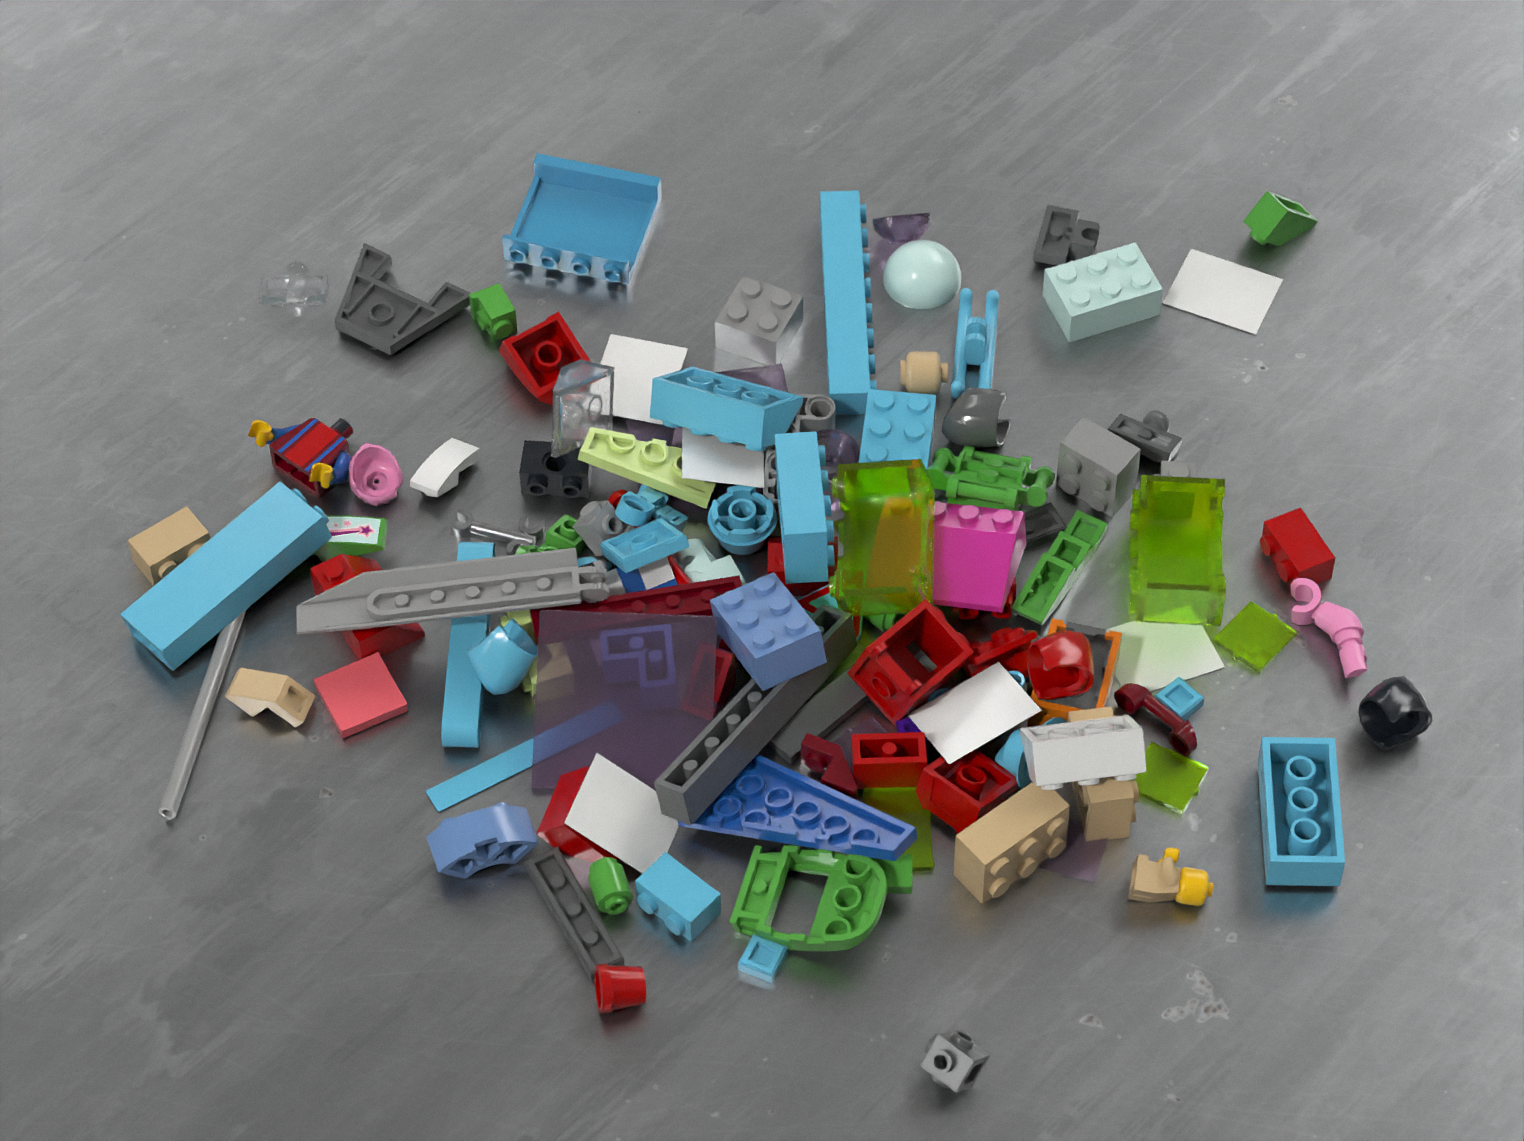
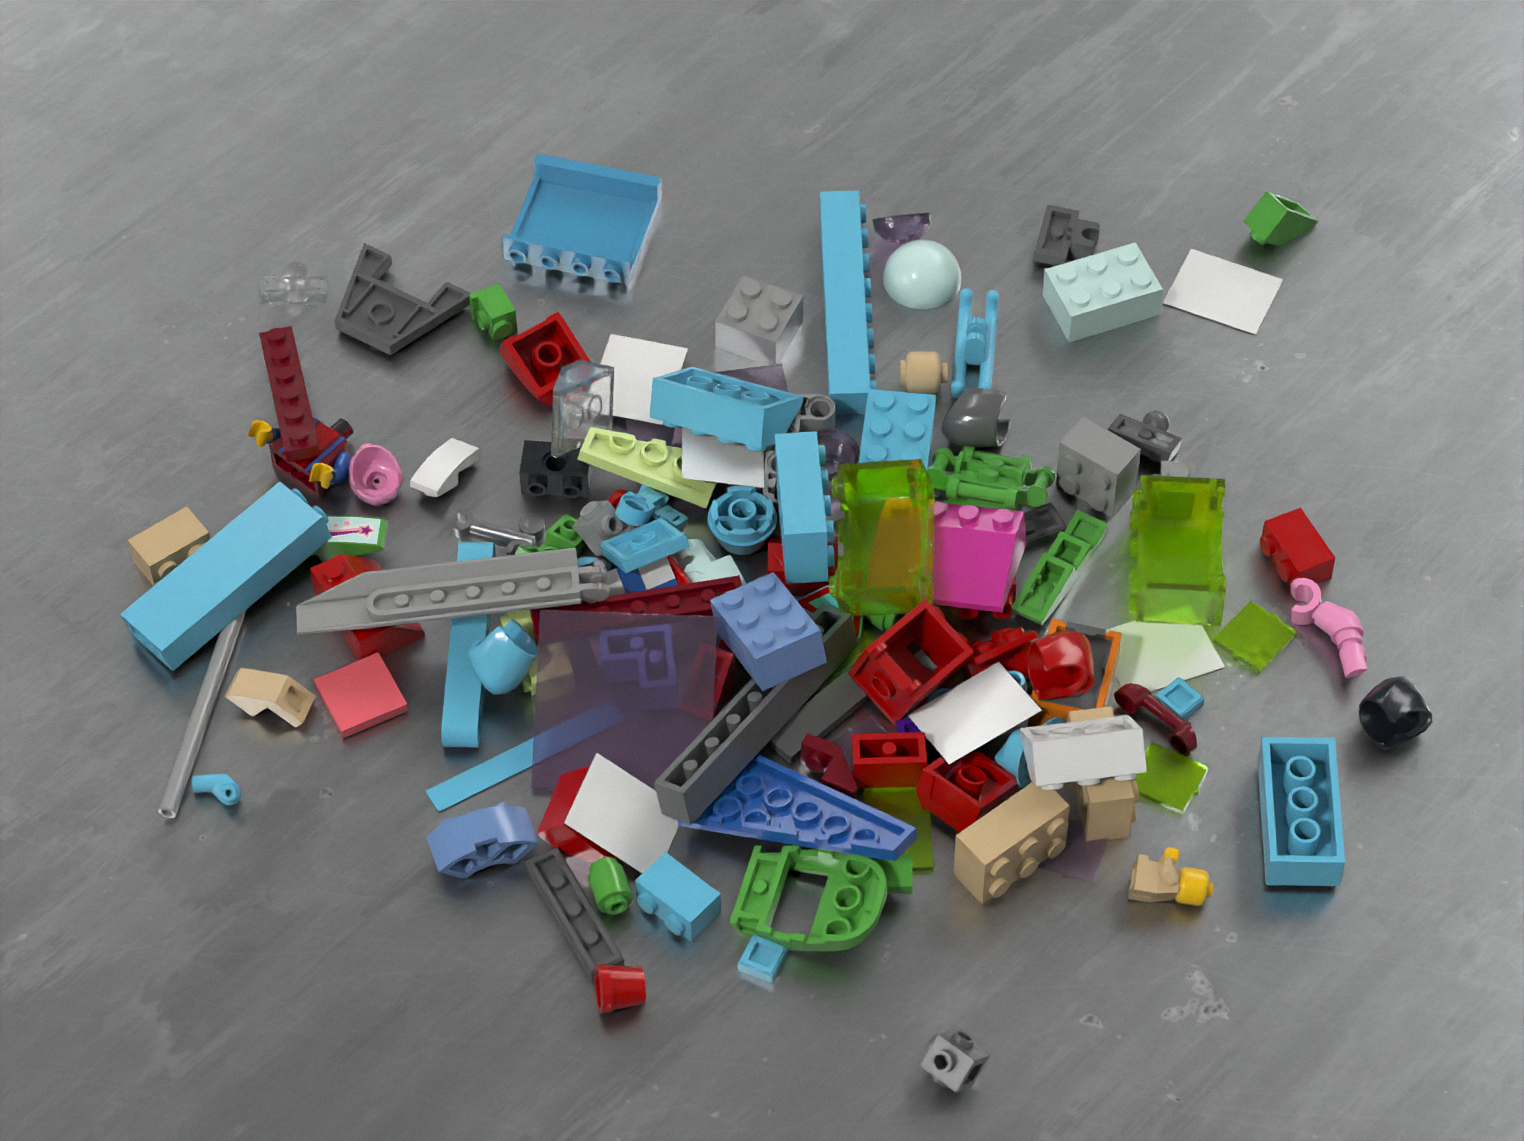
none -> medium azure arm [192,773,242,805]
none -> dark red plate [259,326,321,463]

